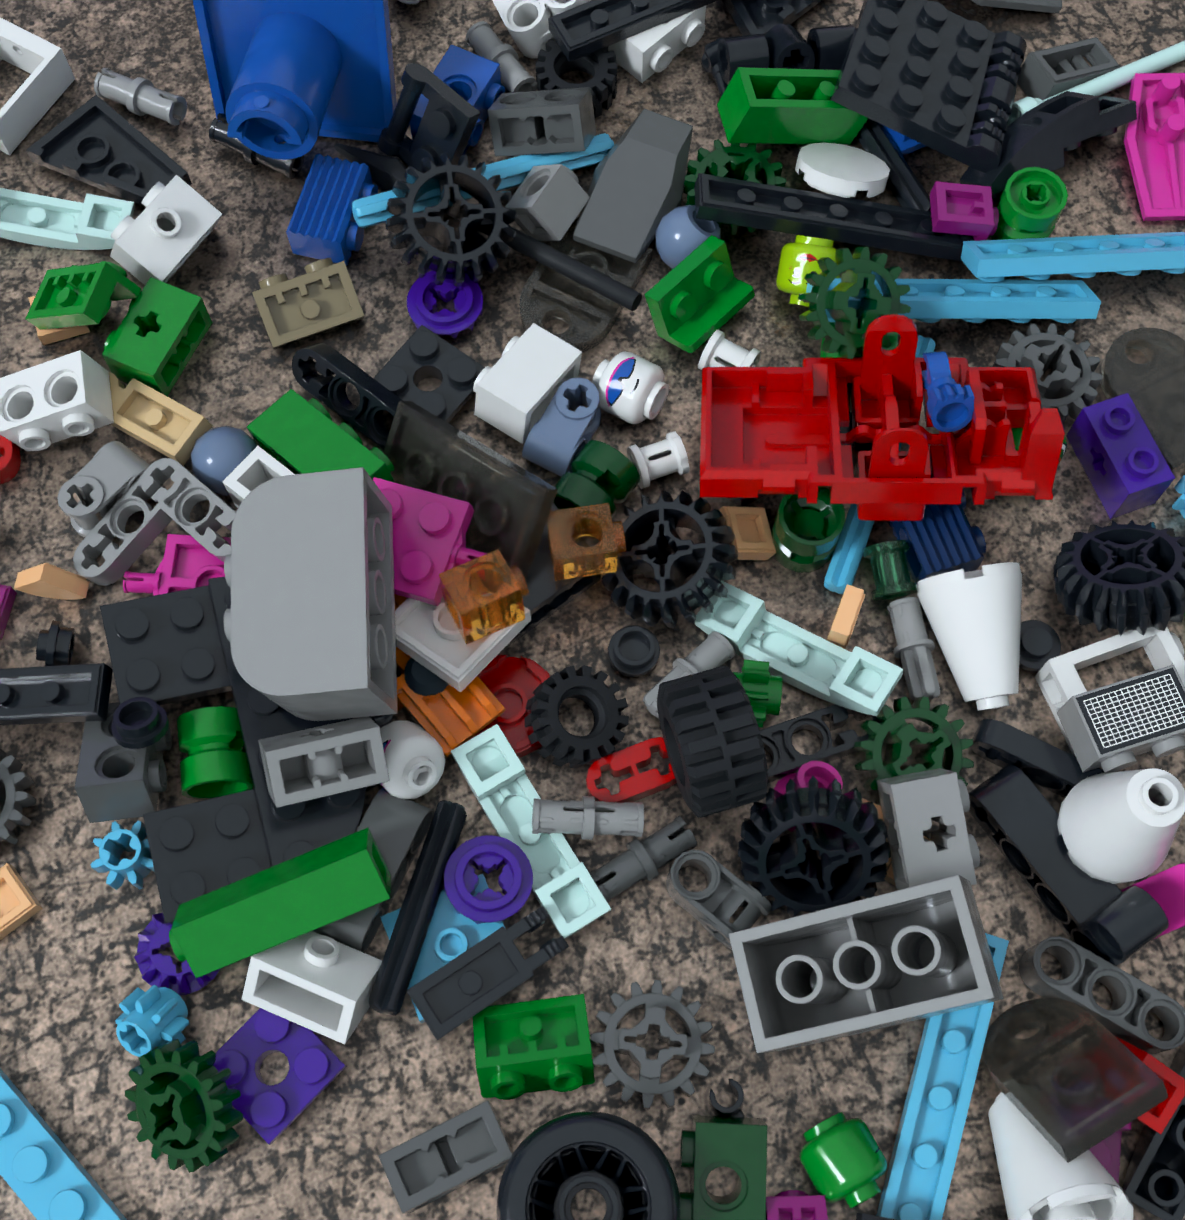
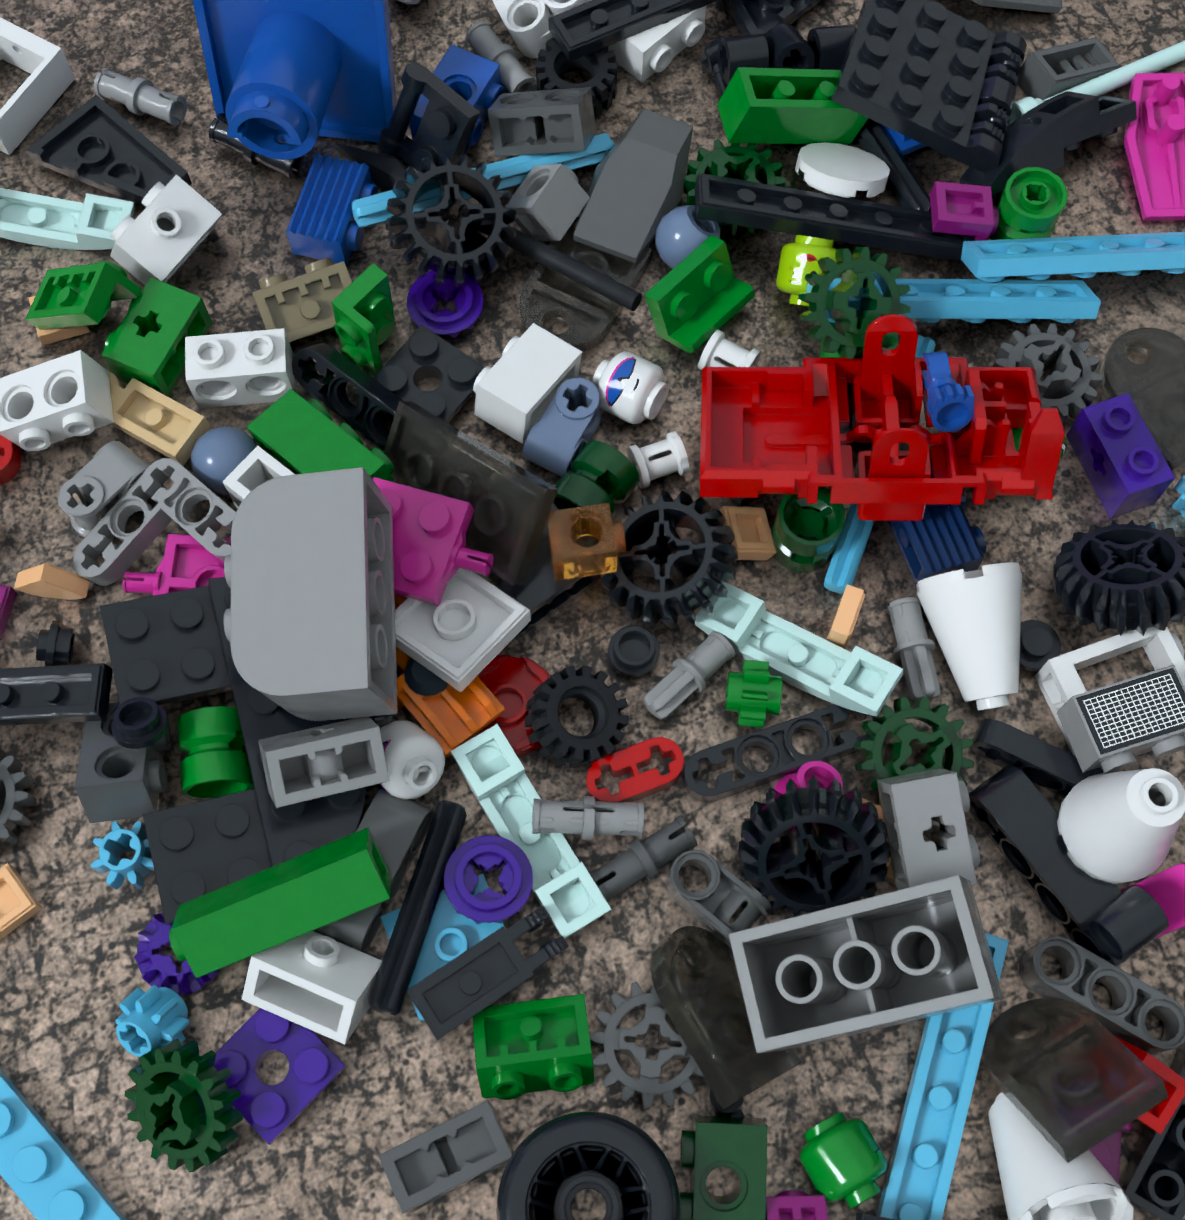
clear orange brick [439,549,529,645] -> none
black tyre [657,665,768,818] -> none
clear green bush [862,540,917,601] -> none
none -> white brick [185,328,296,409]
none -> green bracket [331,263,396,377]
none -> clear smoke tile [651,926,802,1109]

